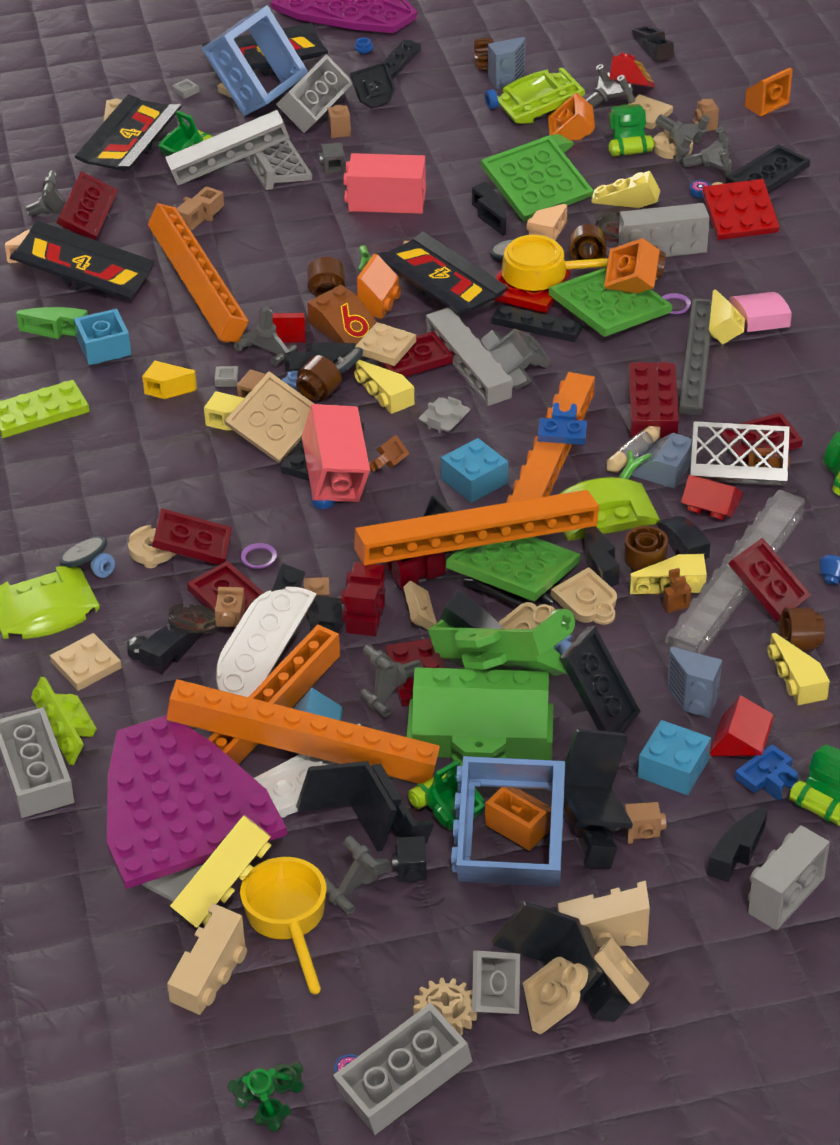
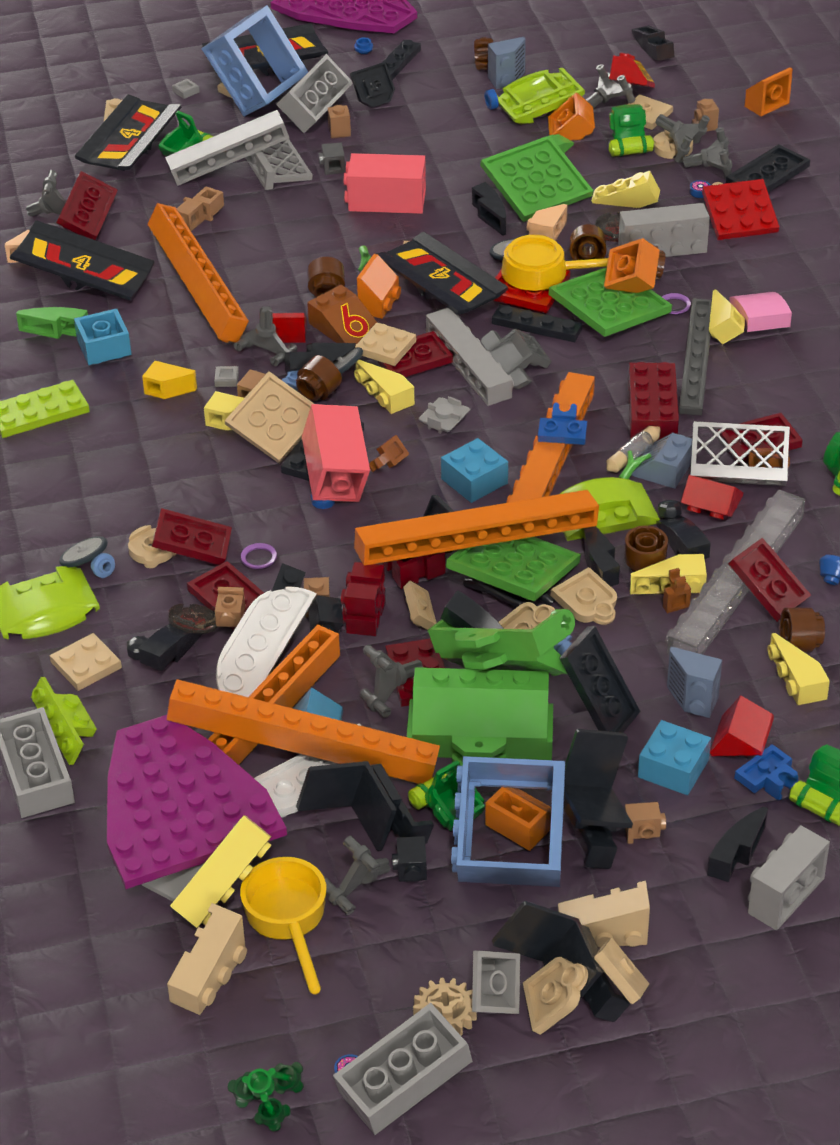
none -> black tile [658,500,682,518]

